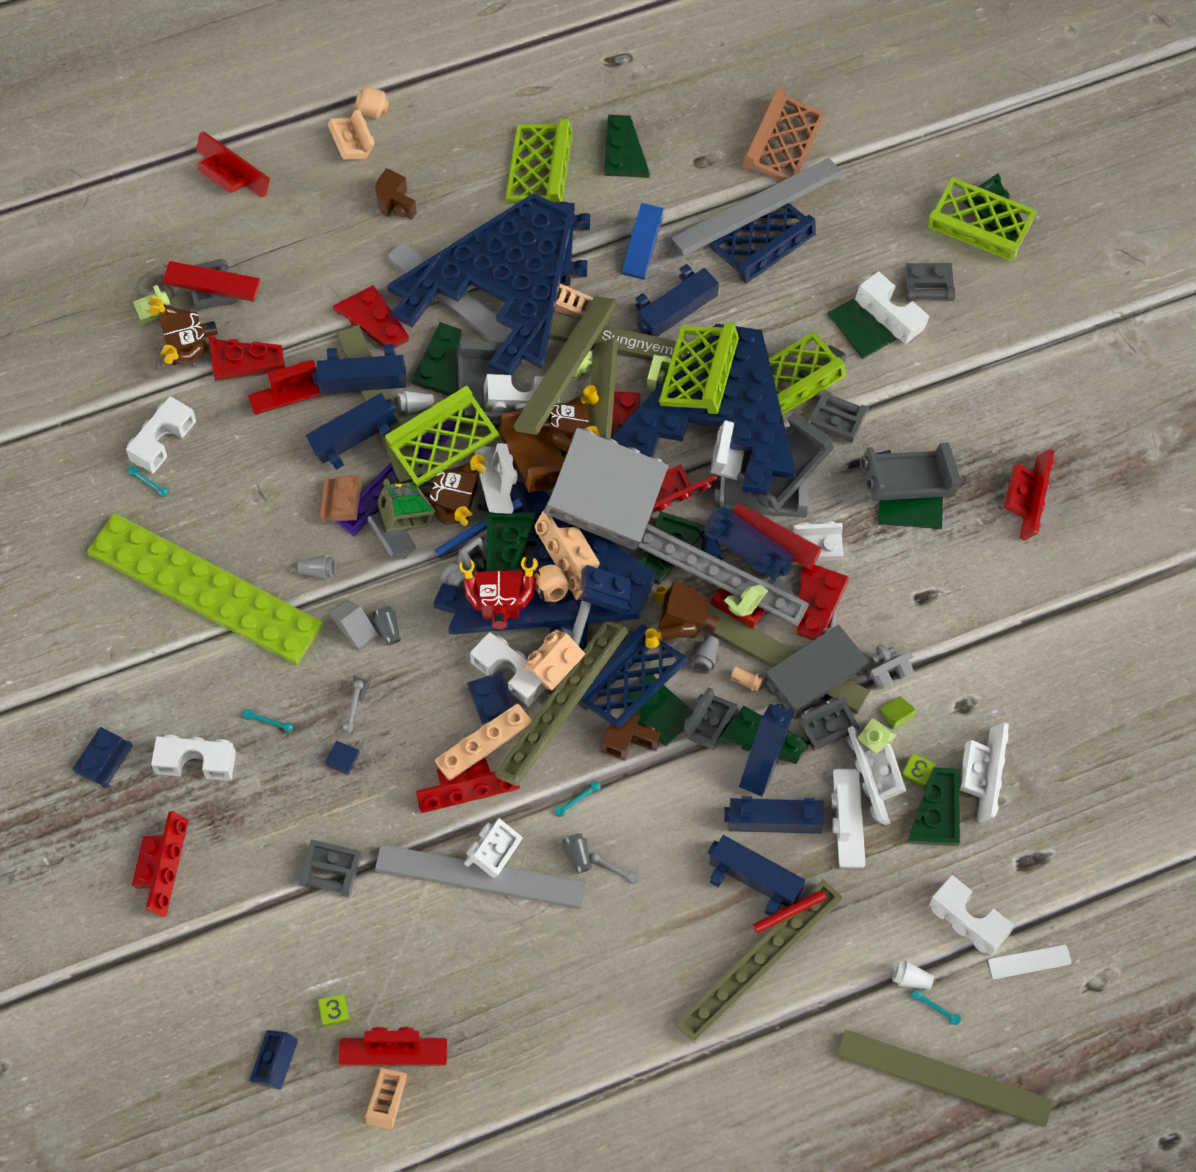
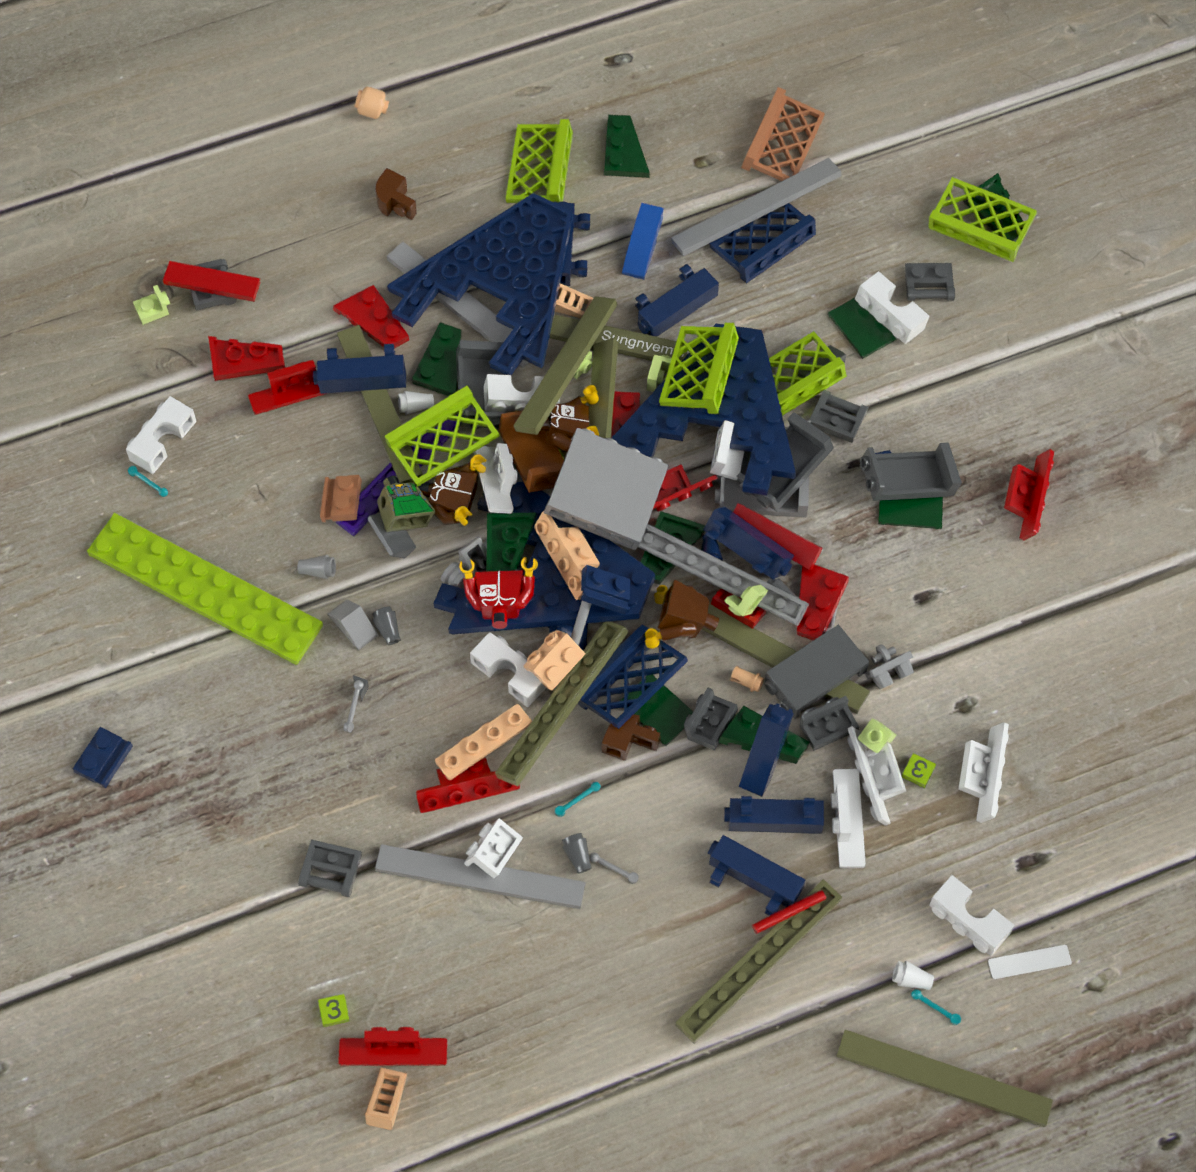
red bracket [132,811,188,917] -> none
reddish brown torso [148,297,218,365] -> none
white arch [151,735,236,781] -> none
red bracket [196,131,270,197] -> none
teal hinge [243,709,293,732] -> none
dark blue slope [249,1030,298,1090] -> none
dark blue brick [306,392,398,470] -> none
dark blue tile [325,741,360,775] -> none
light nougat bracket [328,110,374,160] -> none
blue bar [435,498,523,558] -> none
dark blue plate [467,671,514,725] -> none
light nougat head [534,565,569,602] -> none
light grey cone [691,636,719,674] -> none
white bracket [792,521,844,561] -> none
lime slope [879,696,916,729] -> none
dark green wing [907,767,960,846] -> none

